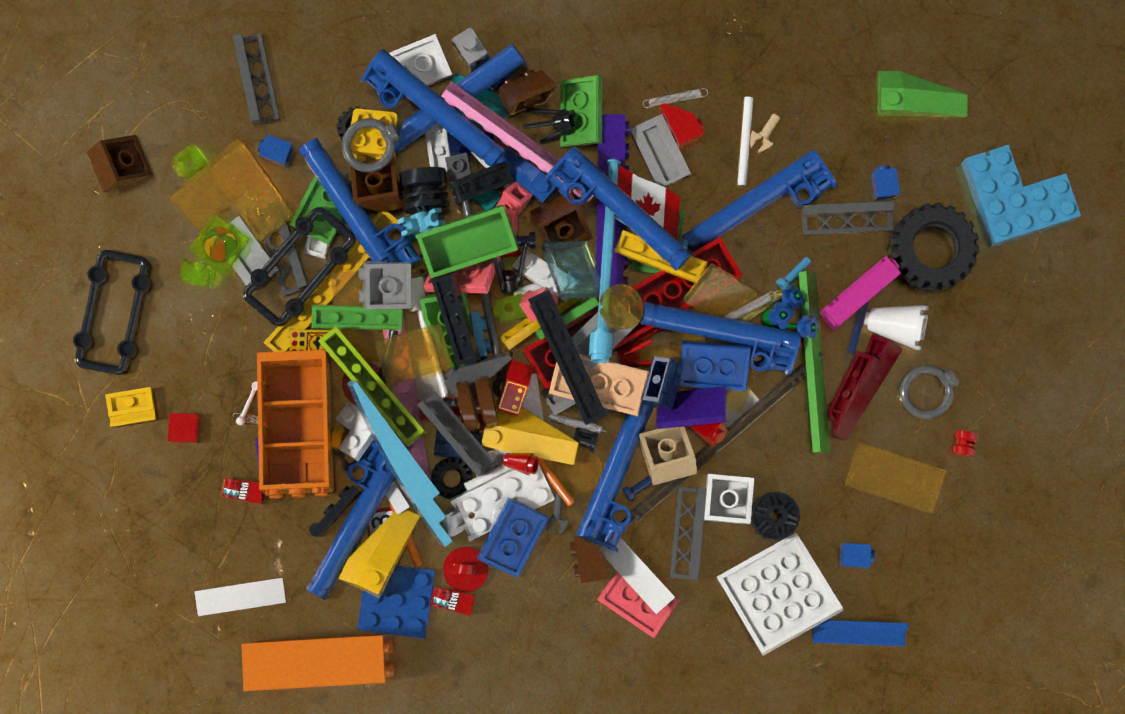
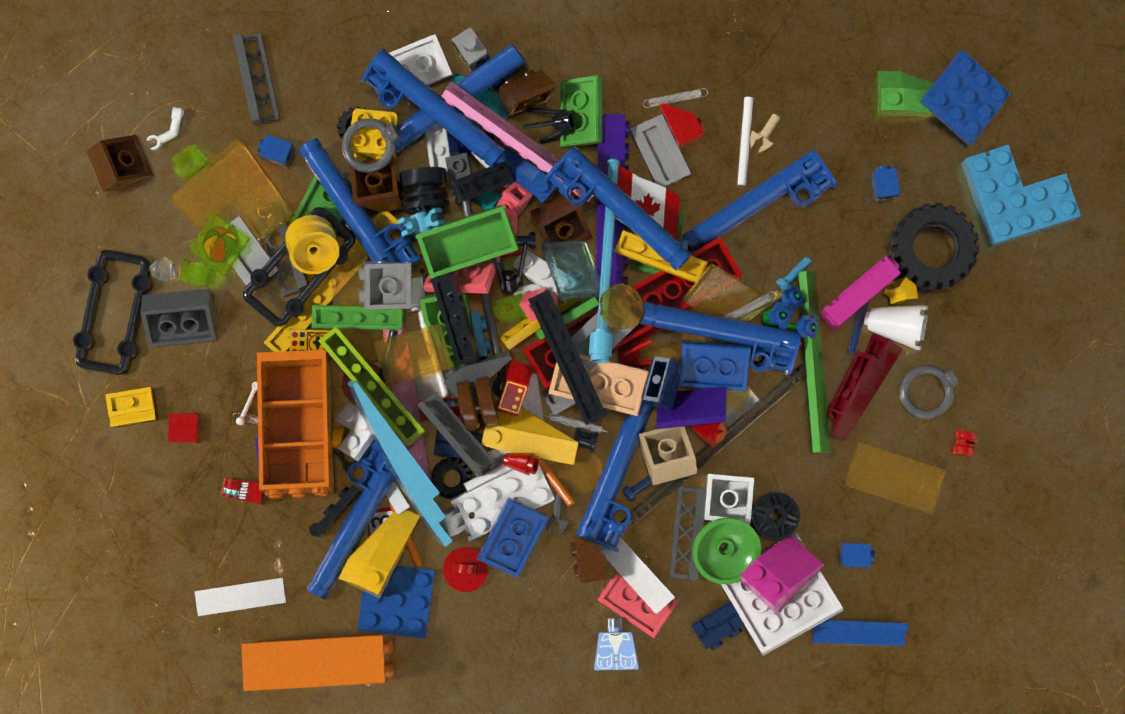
red leg [430,587,476,616] -> none
dark grey fence [801,201,894,236] -> none
none -> dark grey slope [140,289,216,347]
none -> white arm [146,107,184,151]
none -> clear piece [149,257,177,281]
none -> yellow wheel [285,215,339,274]
none -> light blue torso [594,618,638,670]
none -> dark blue brick [690,601,744,651]
none -> bright green dish [692,517,761,584]
none -> dark pink slope [740,535,824,614]
none -> yellow piece [884,277,918,304]
none -> blue plate [920,50,1011,145]

